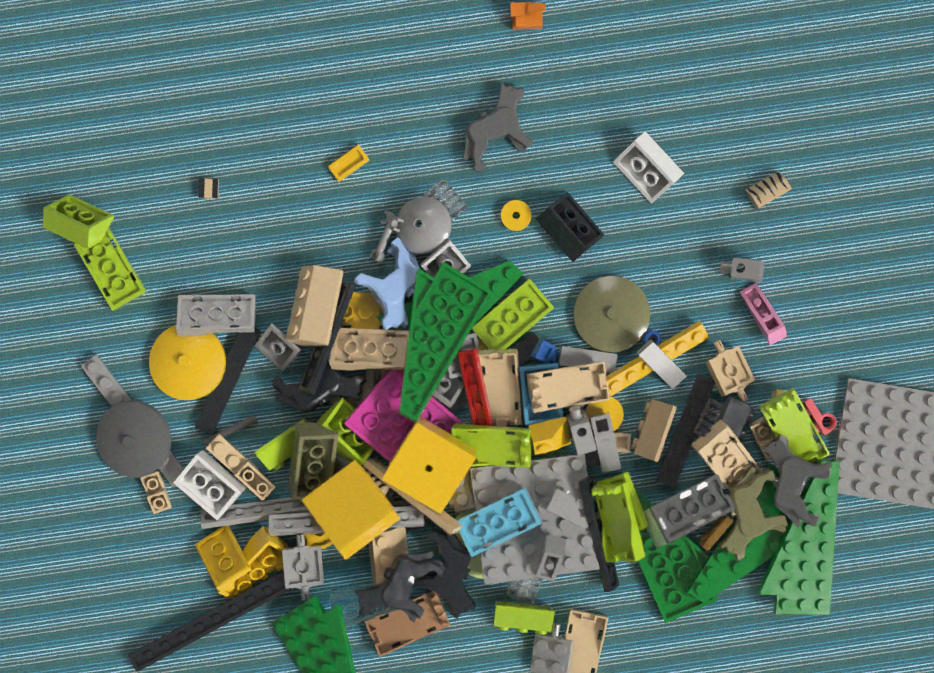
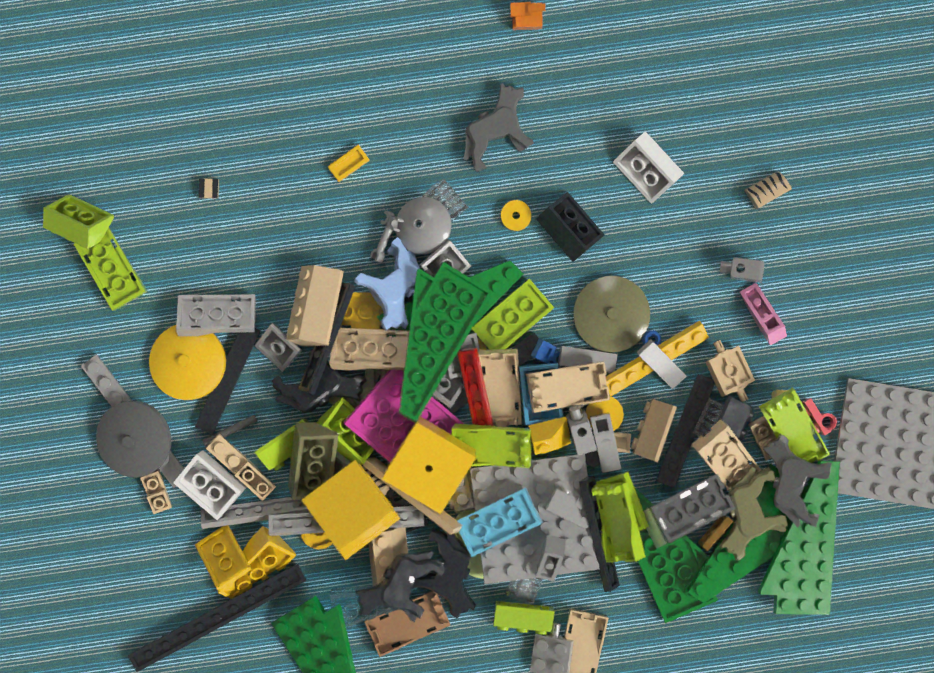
light grey plate [282,534,324,600] -> none

